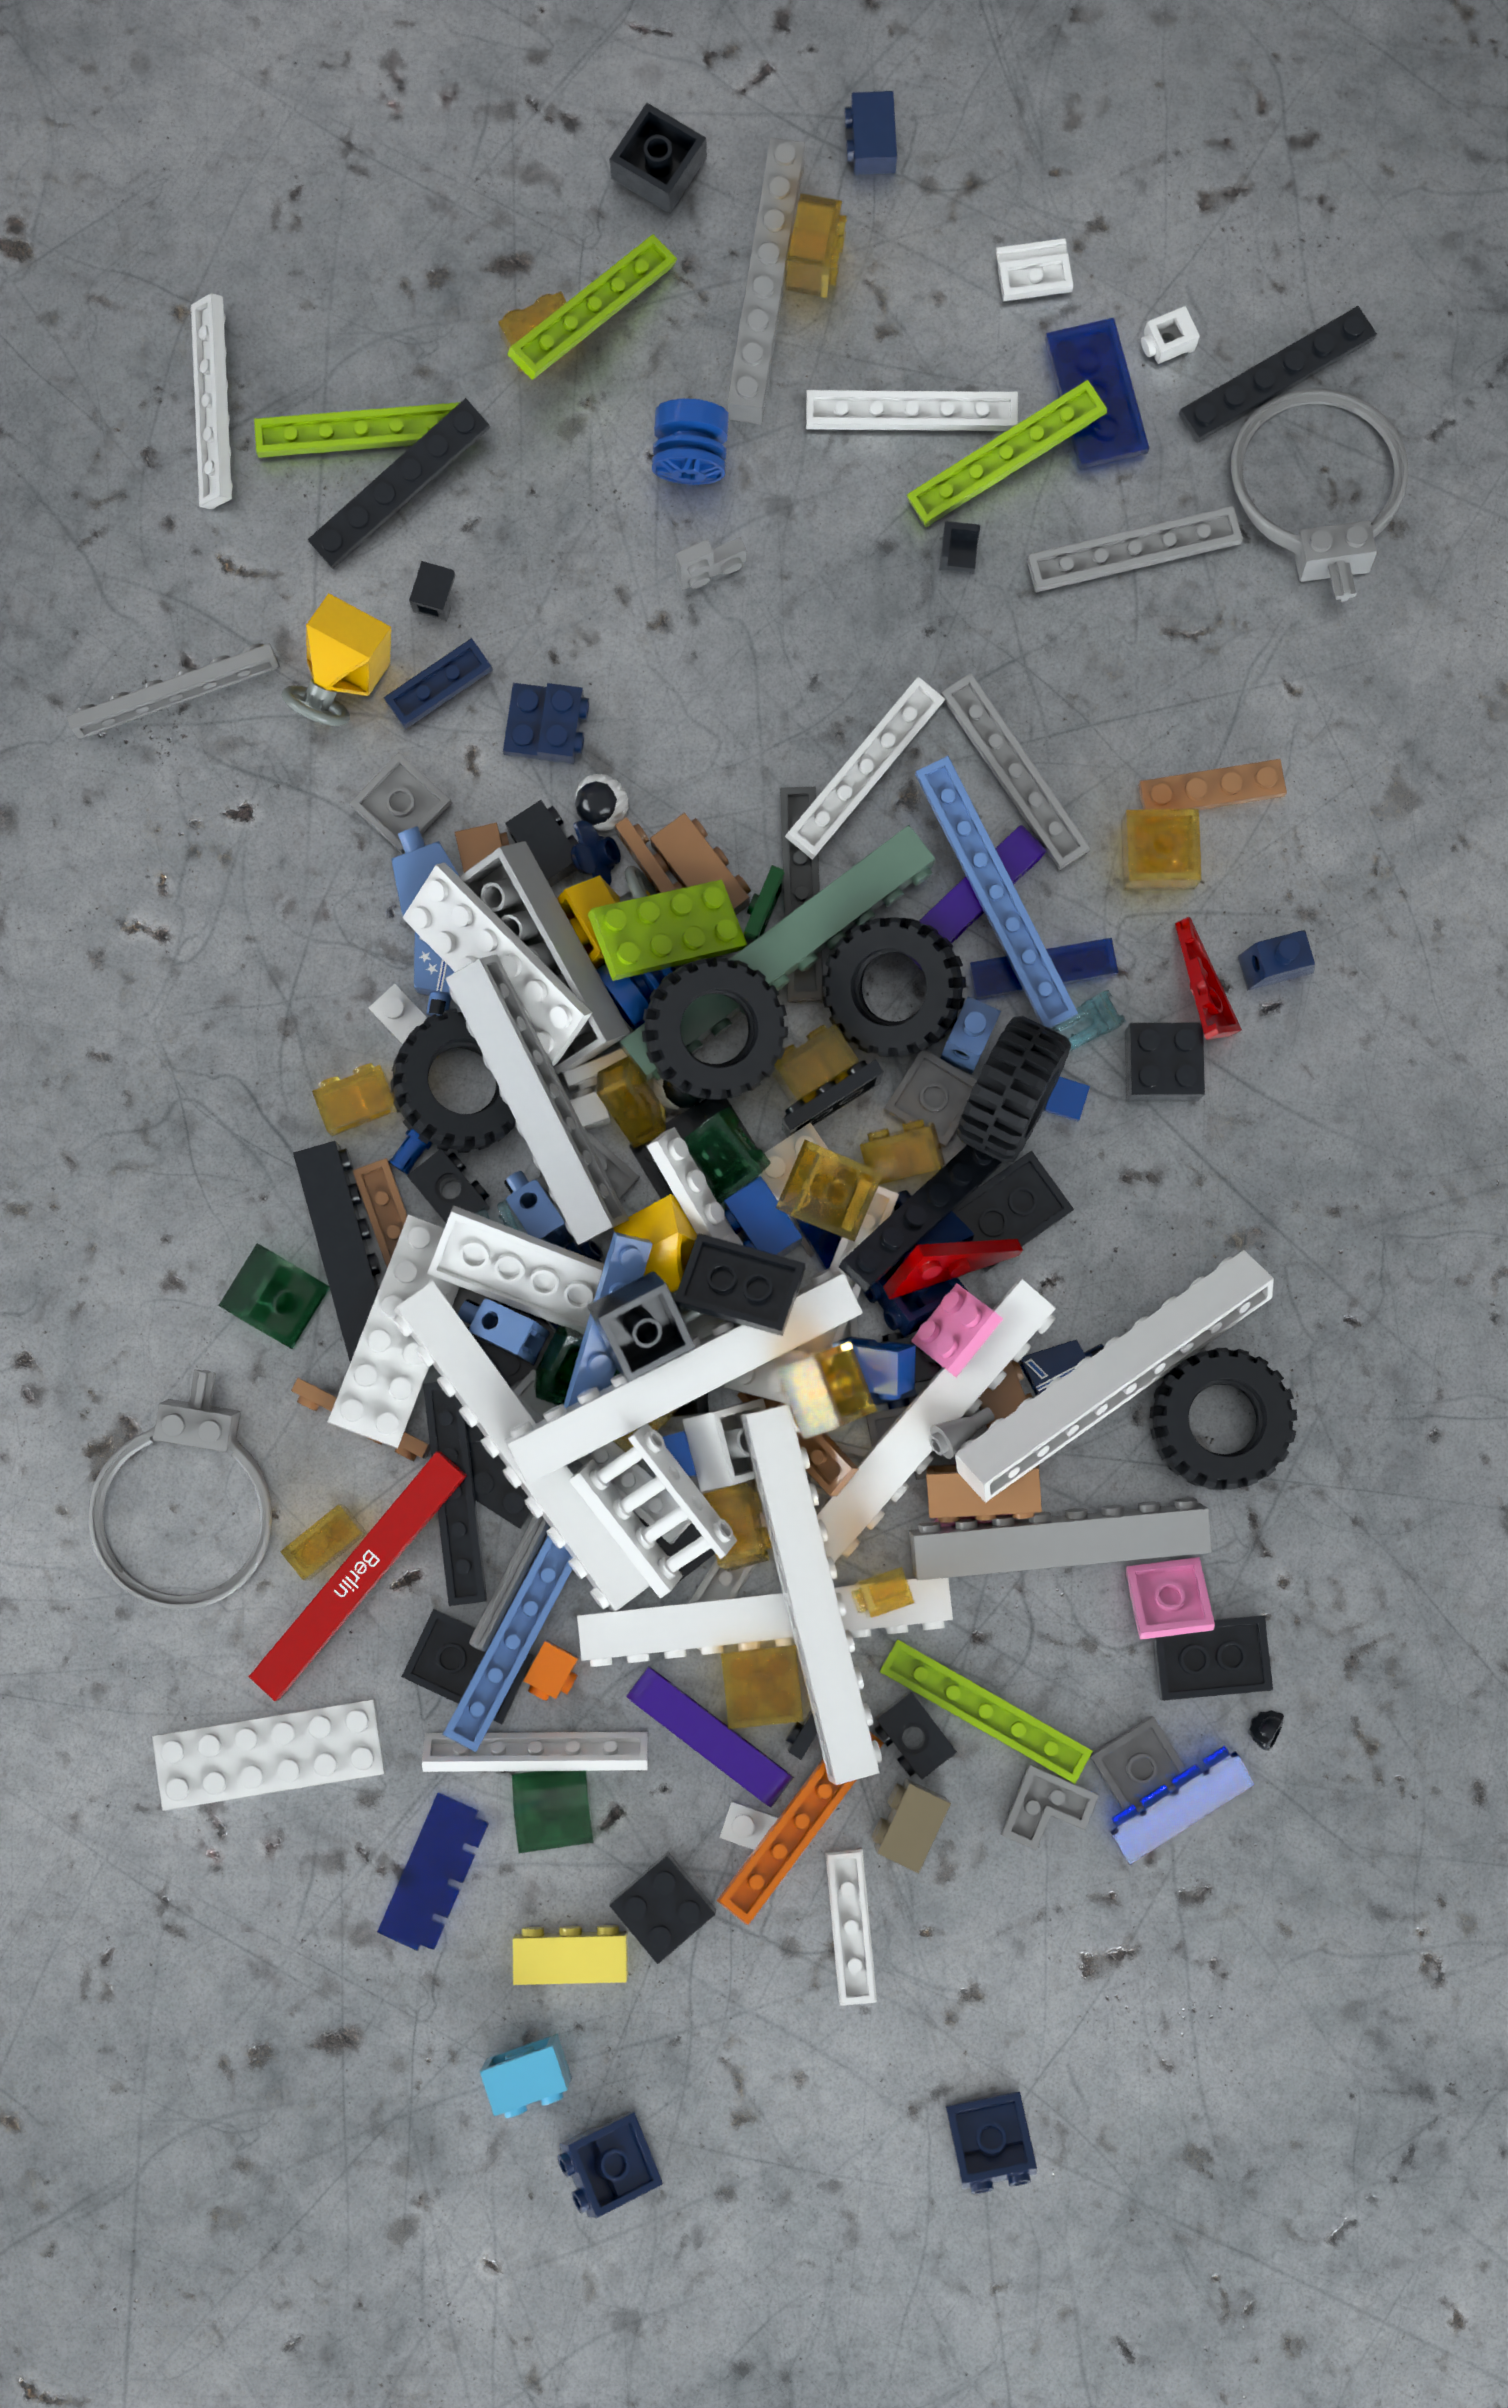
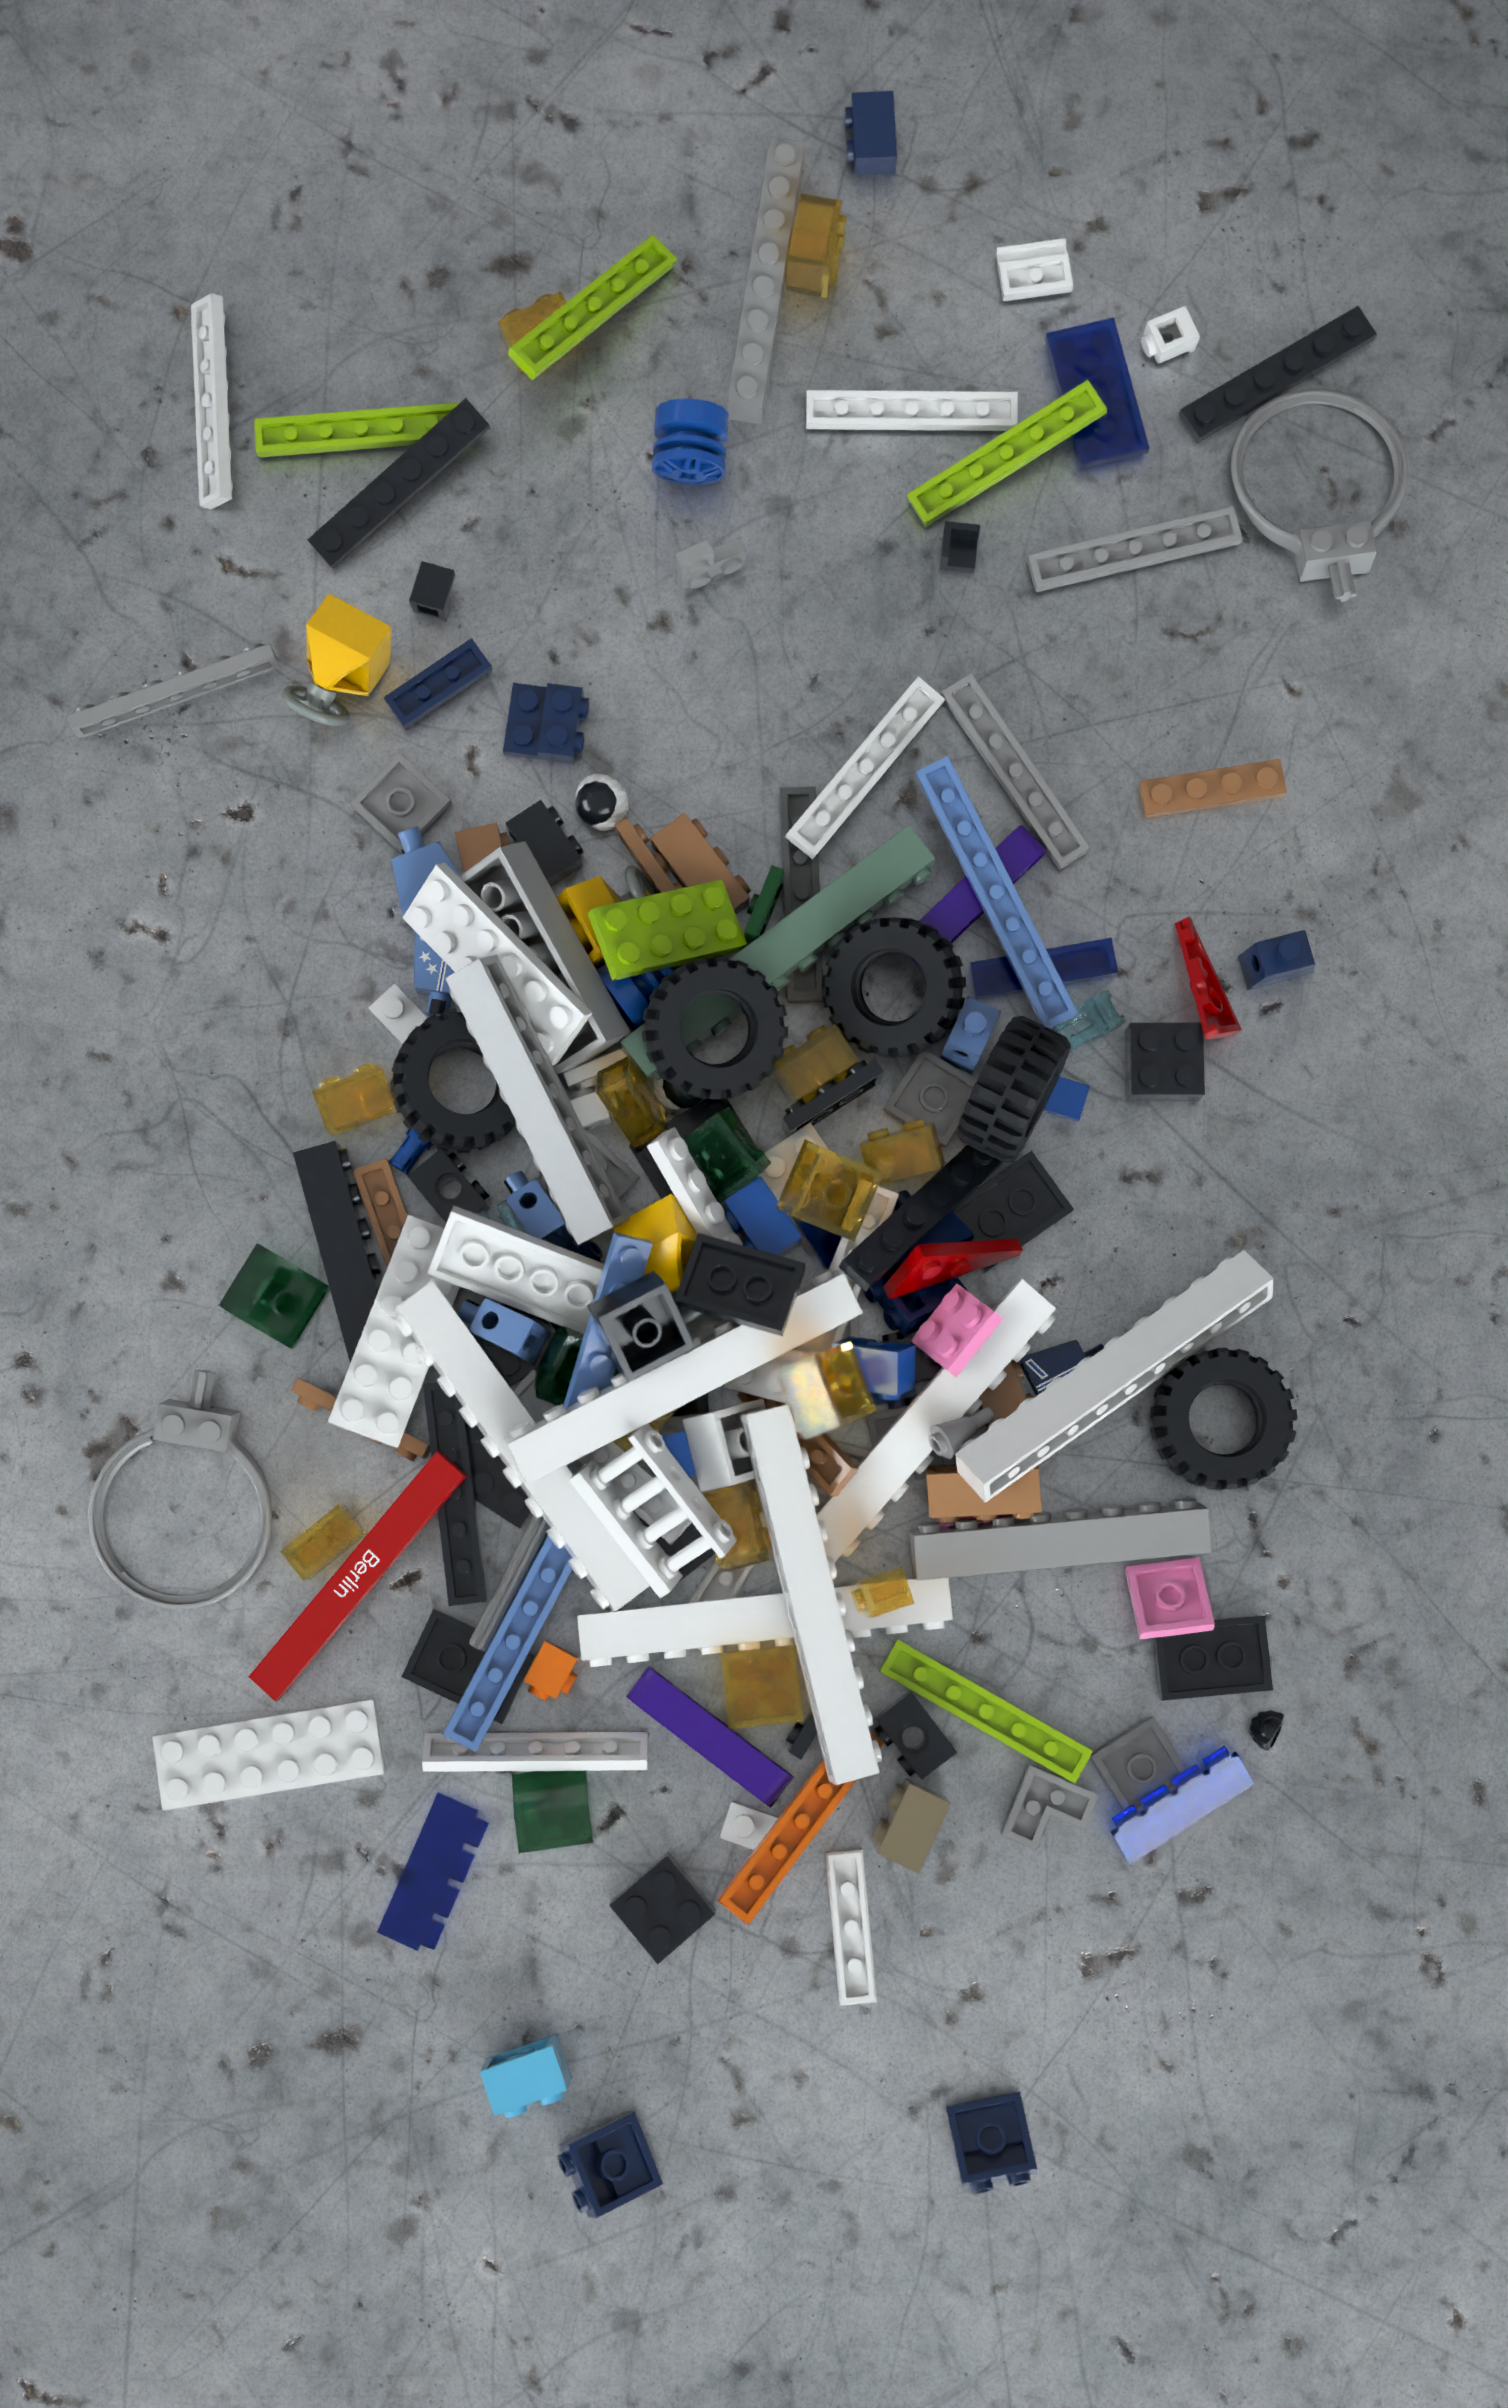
light yellow brick [513,1925,628,1985] -> none
dark blue plate [571,820,621,886] -> none
black brick [609,103,707,213] -> none
clear yellow brick [1121,809,1202,891] -> none

